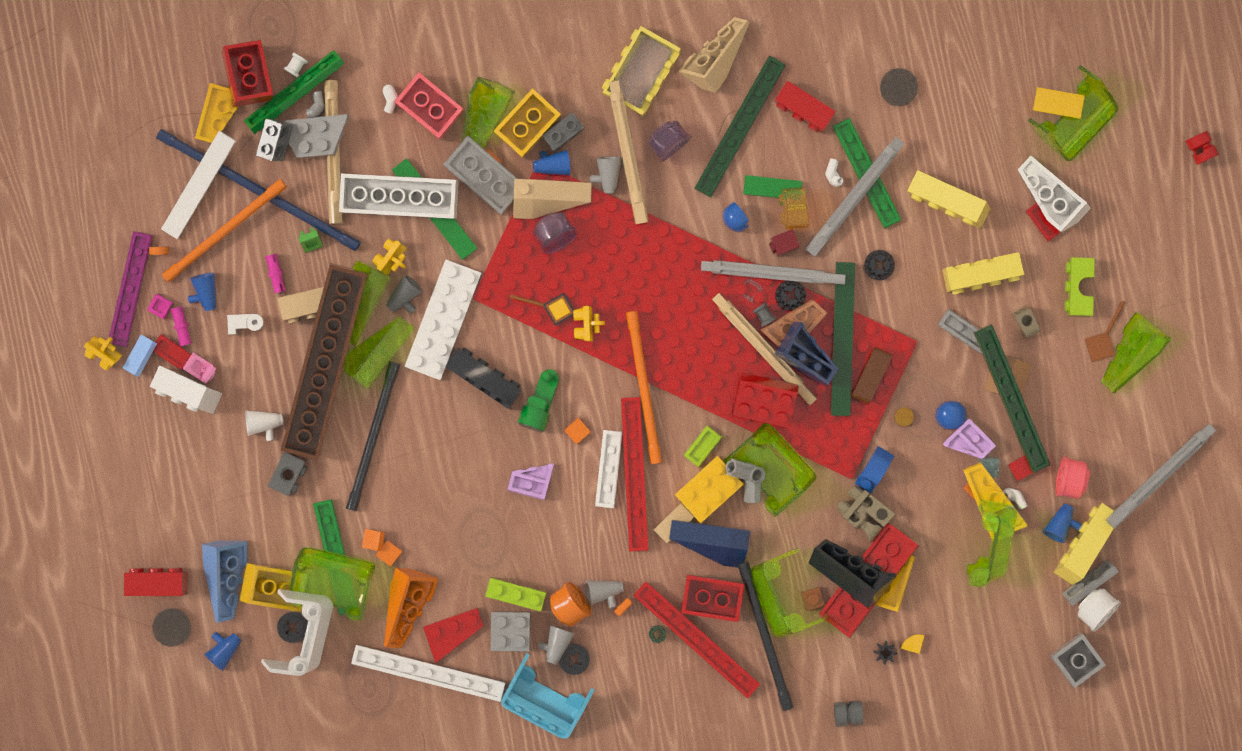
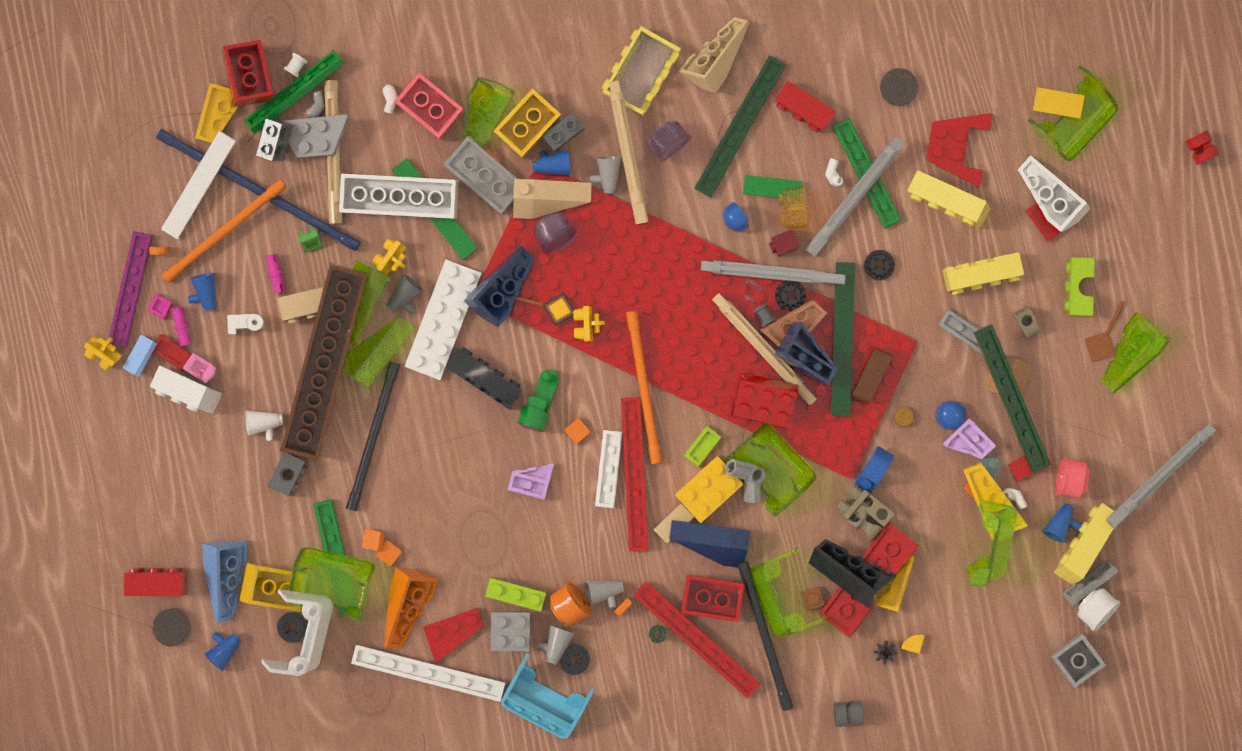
none -> dark blue wedge [464,246,534,327]
none -> red wing [926,113,992,188]

